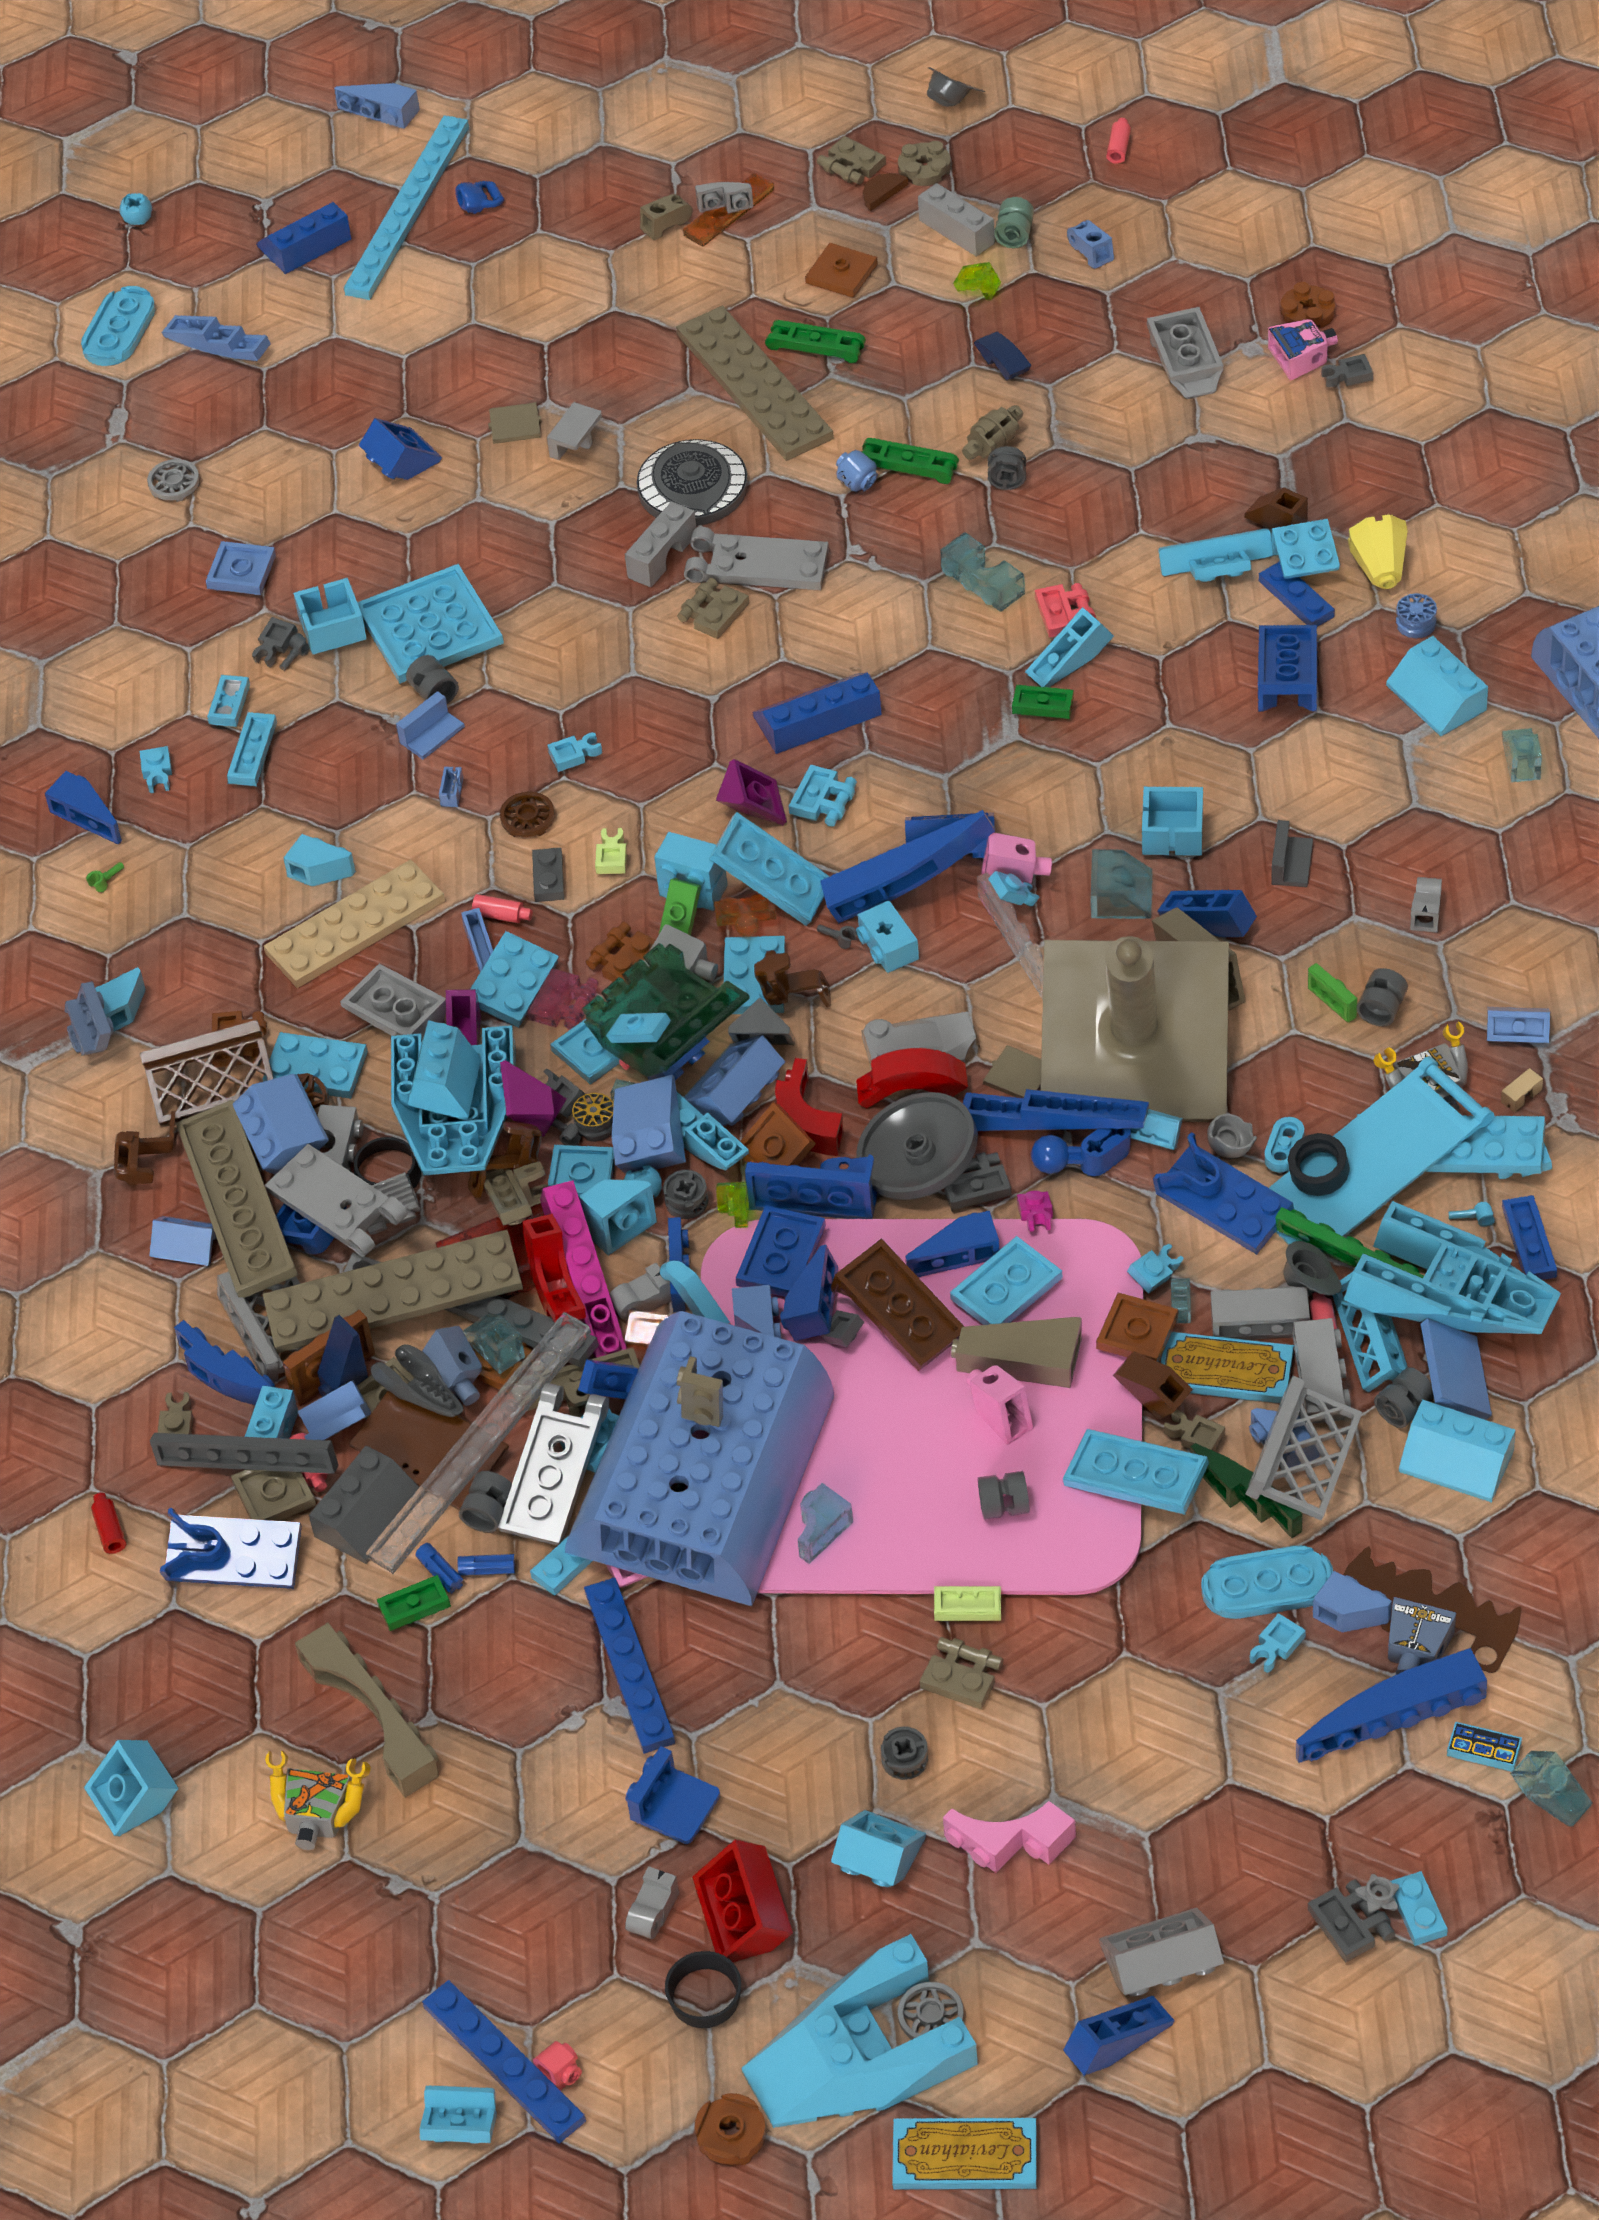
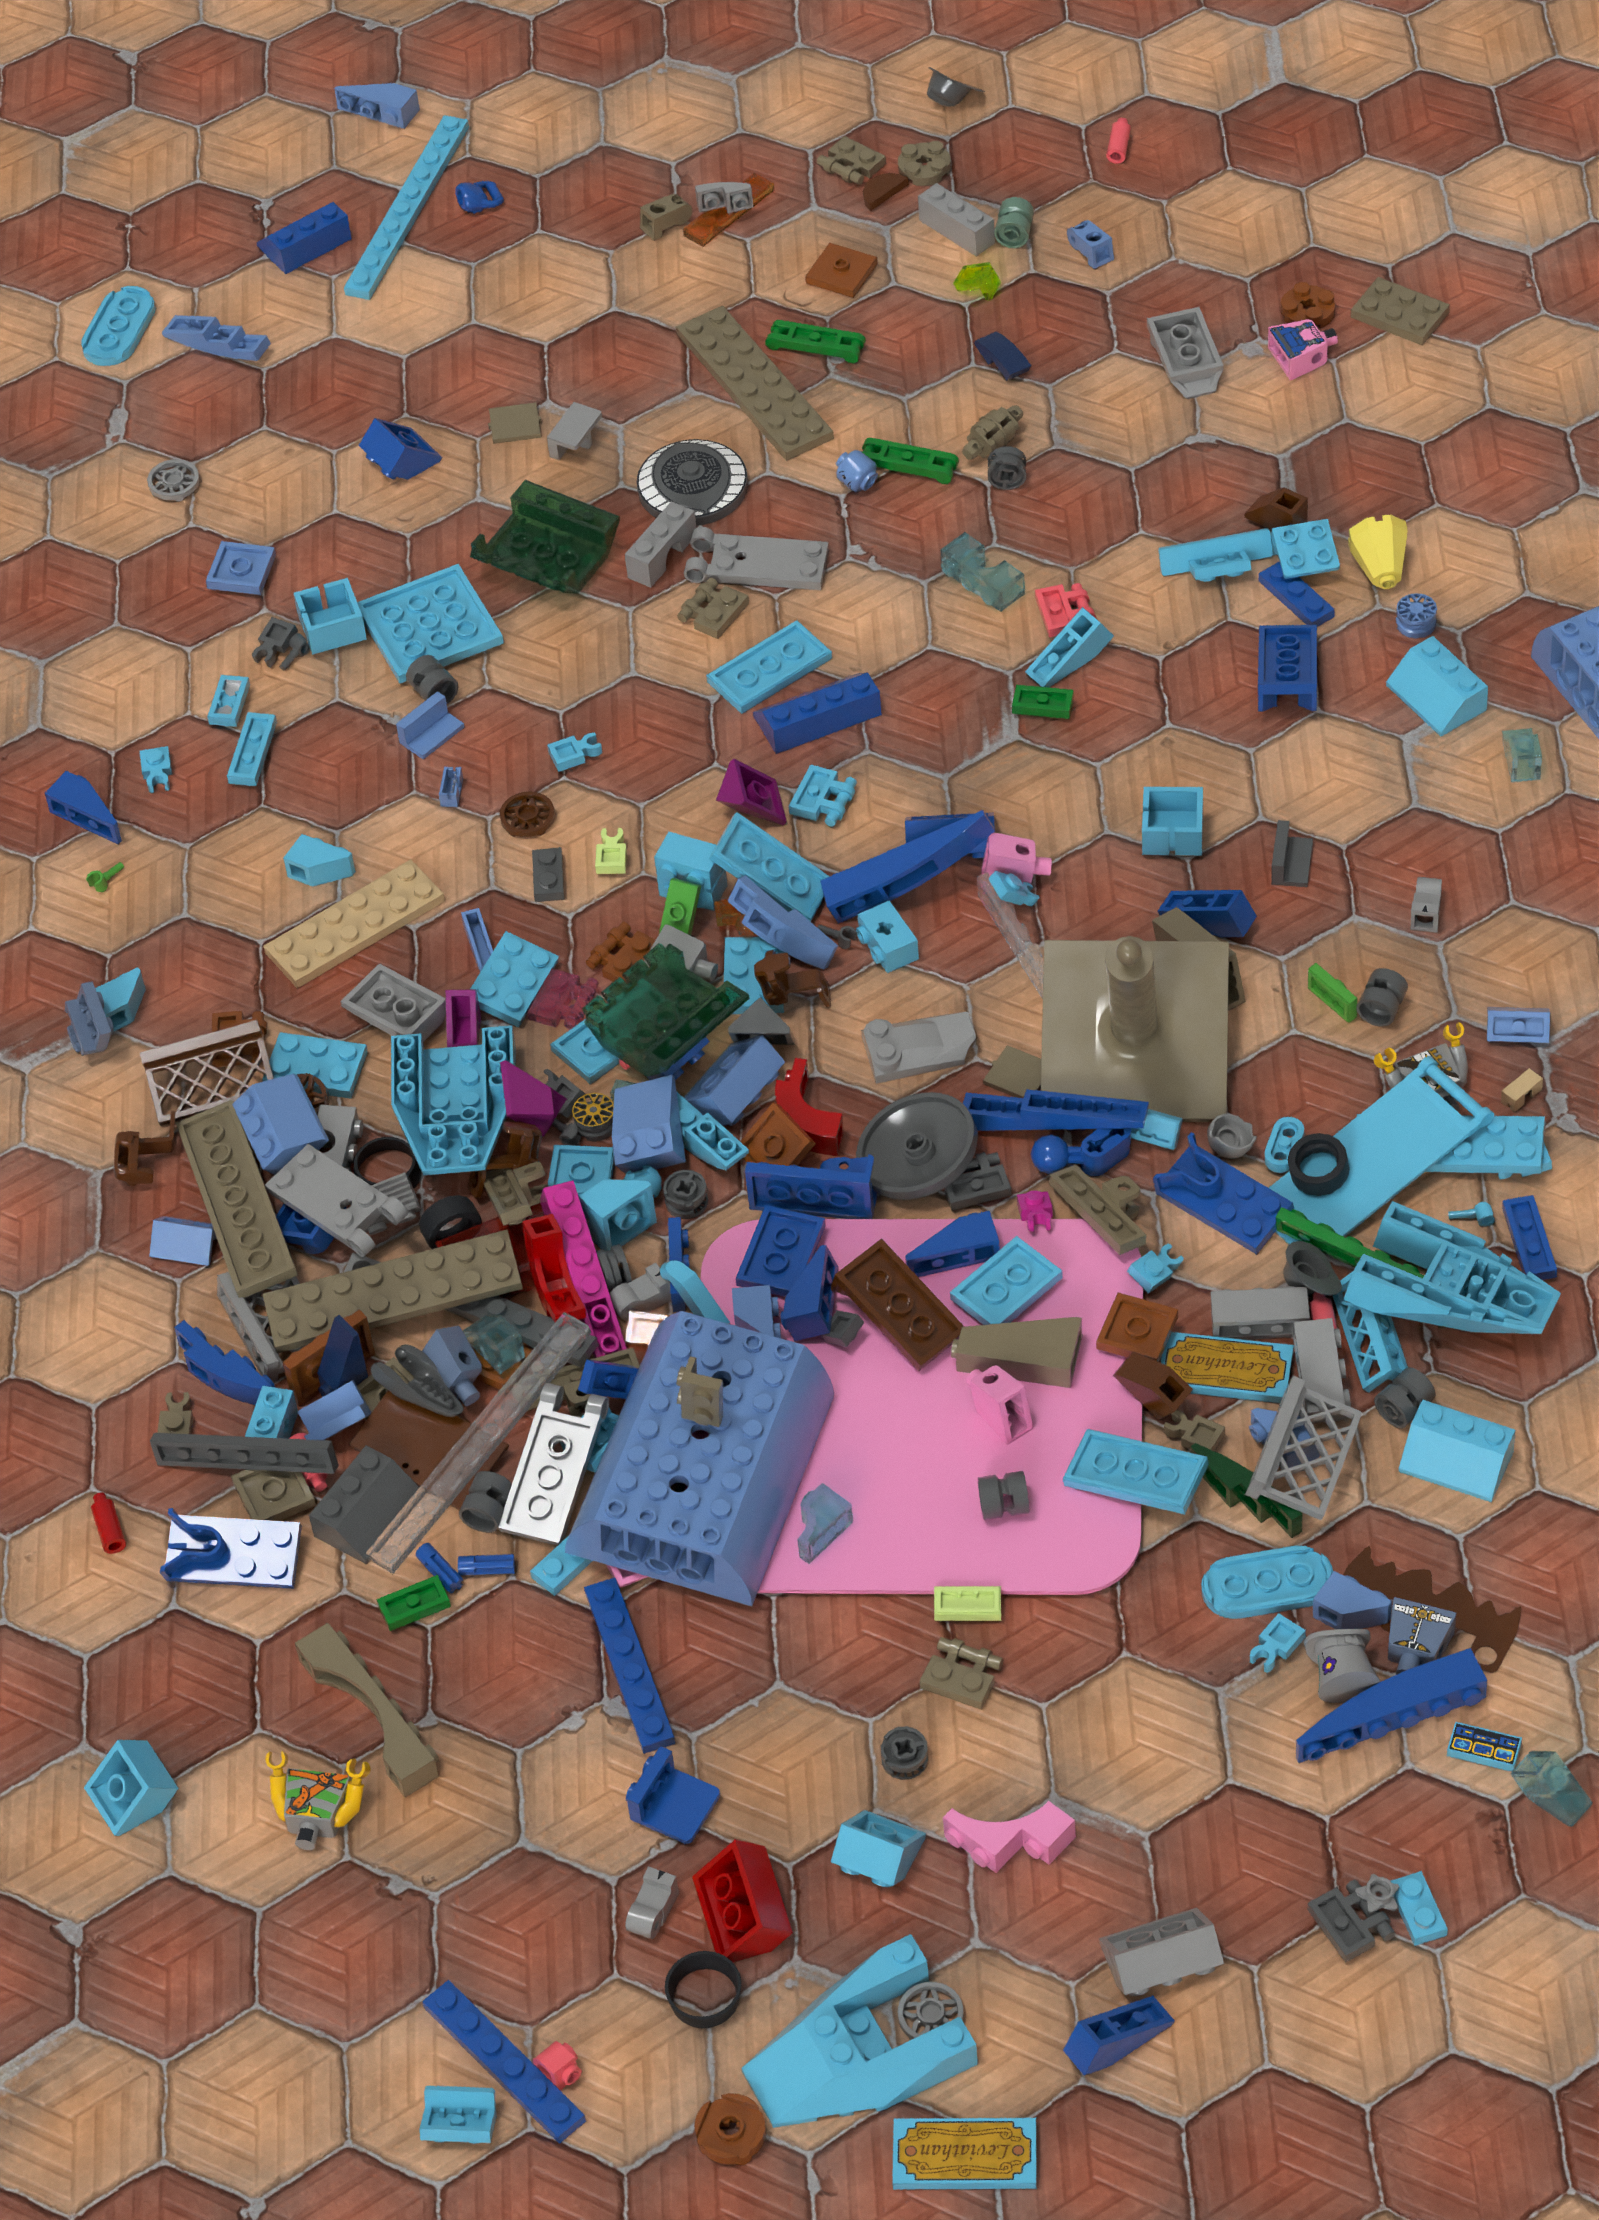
medium azure piece [119,193,152,225] -> none
medium azure slope [407,1020,481,1120] -> none
coral cylinder [472,894,533,924] -> none
medium azure plate [606,1013,671,1043] -> none
clear neon green bracket [716,1182,749,1228] -> none
red arch [856,1048,968,1109] -> none
clear light blue slope [1091,849,1153,919] -> none
clear light blue piece [1171,1278,1191,1323] -> none
dark grey plate [1321,354,1373,387] -> none
medium blue tile [1421,1318,1492,1420] -> none
none -> black tyre [419,1195,483,1249]
none -> clear green slope [470,480,620,594]
none -> dark grey wheel [596,1244,632,1292]
none -> medium azure tile [706,620,832,714]
none -> medium blue slope [728,876,838,970]
none -> dark tan plate [1049,1164,1146,1255]
none -> light grey hat [1304,1629,1380,1703]
none -> dark tan plate [1351,277,1450,346]

